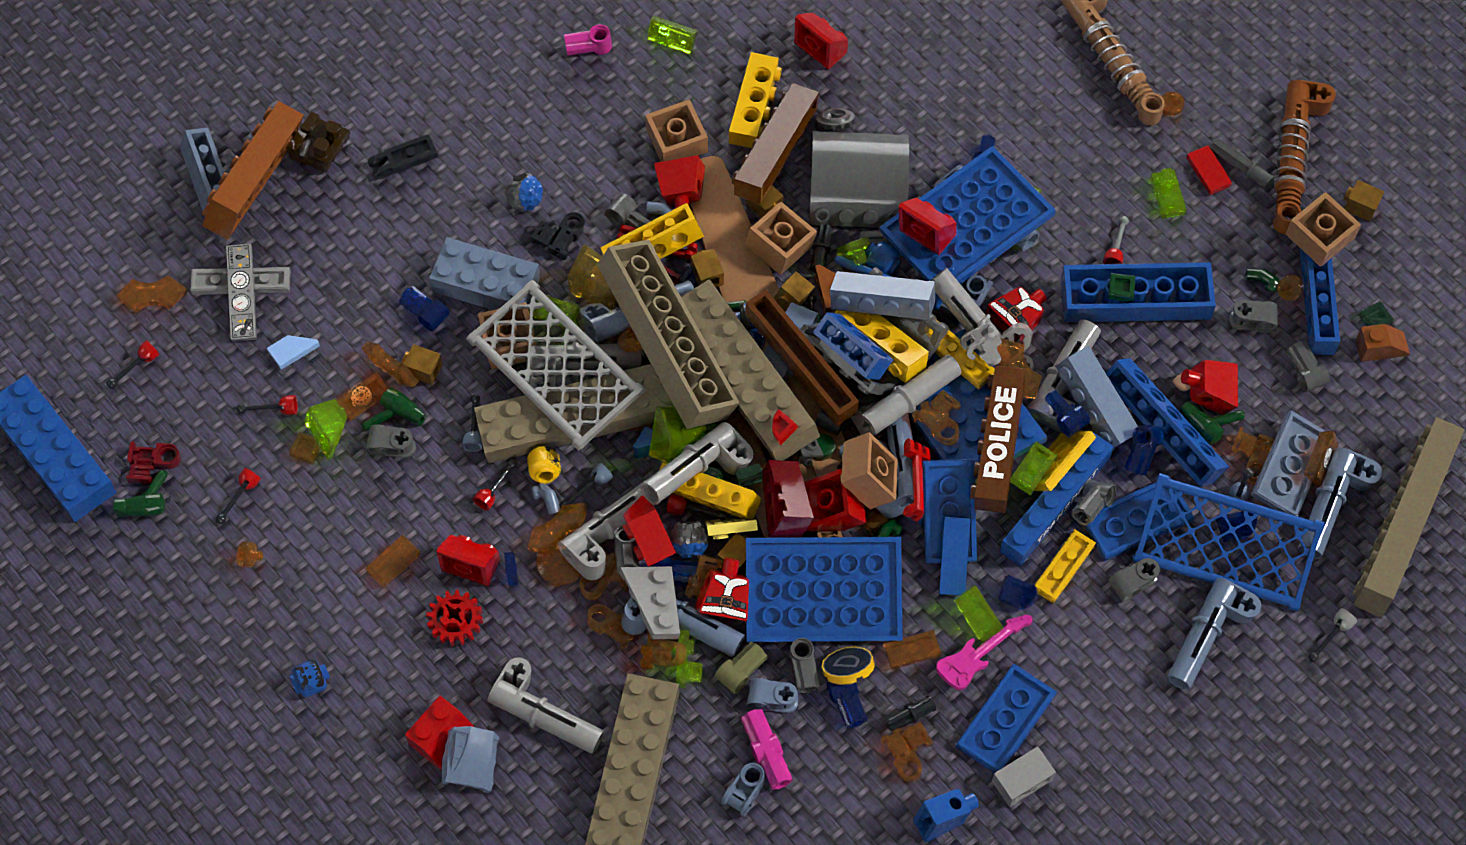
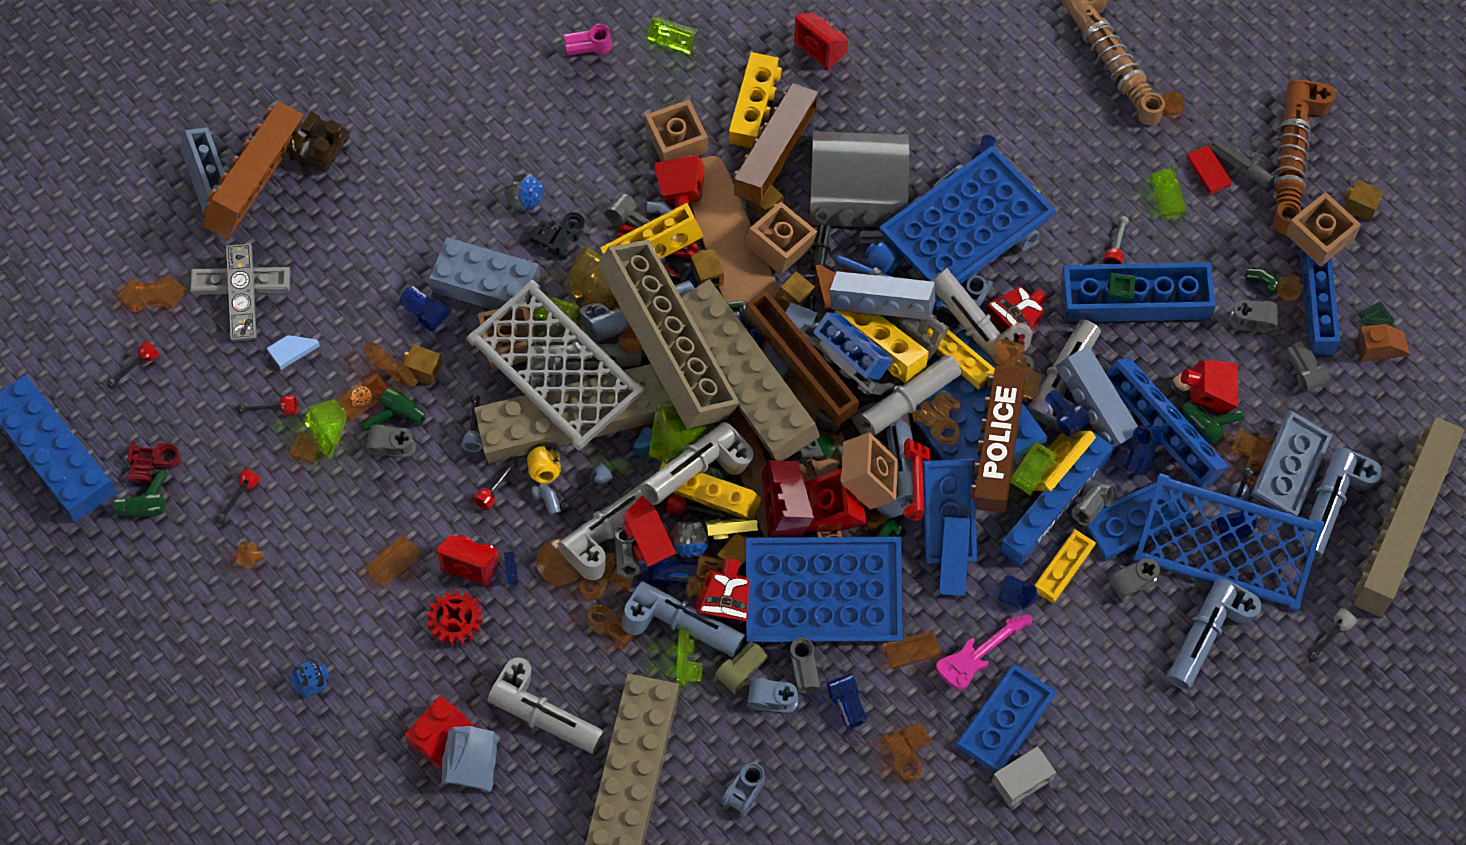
black hinge [368,134,438,179] -> none
clear orange tile [527,503,588,553] -> none
light grey wing [619,566,680,639] -> none
clear orange piece [640,631,687,669] -> none
clear green tile [735,463,763,488] -> none
dark pink piece [741,709,793,790] -> none
red tile [772,409,798,446] -> none
flat silver gear [816,108,855,131] -> none
tile [822,647,875,685] -> none
clear neon green hinge [835,236,871,265] -> none
black axle [885,695,936,732] -> none
red slope [898,198,956,255] -> none
blue torso [913,789,979,843] -> none
clear neon green hinge [953,585,1004,643] -> none
light grey piece [960,322,1002,366] -> none
clear orange slope [1304,431,1339,487] -> none

